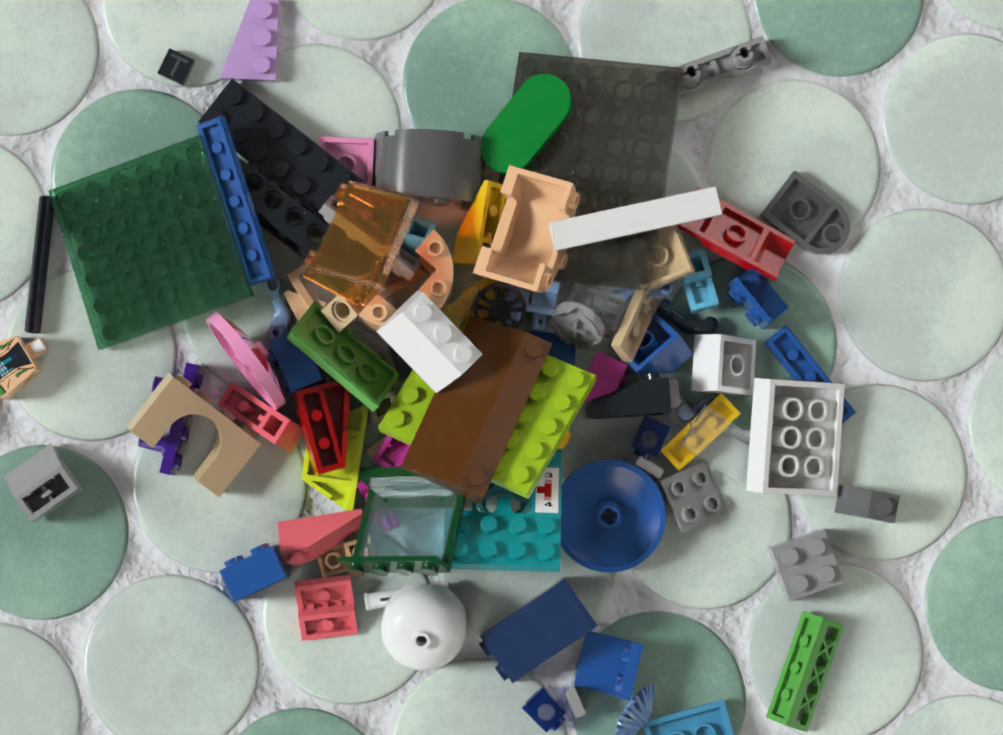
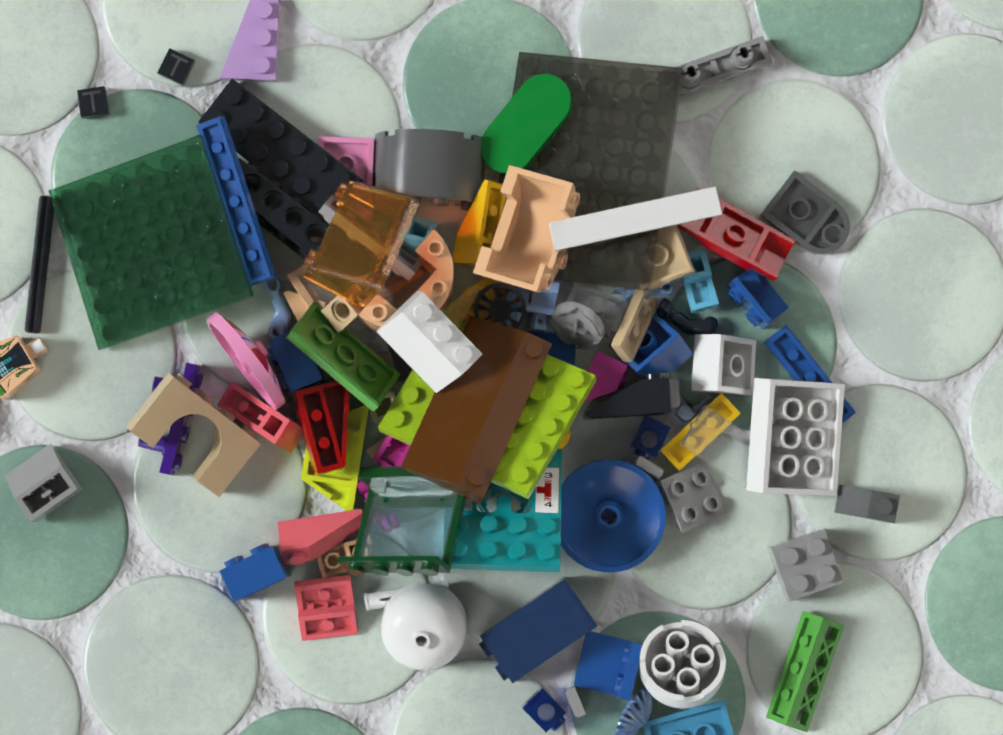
none -> black tile [77,86,110,119]
none -> white cylinder [639,620,726,709]

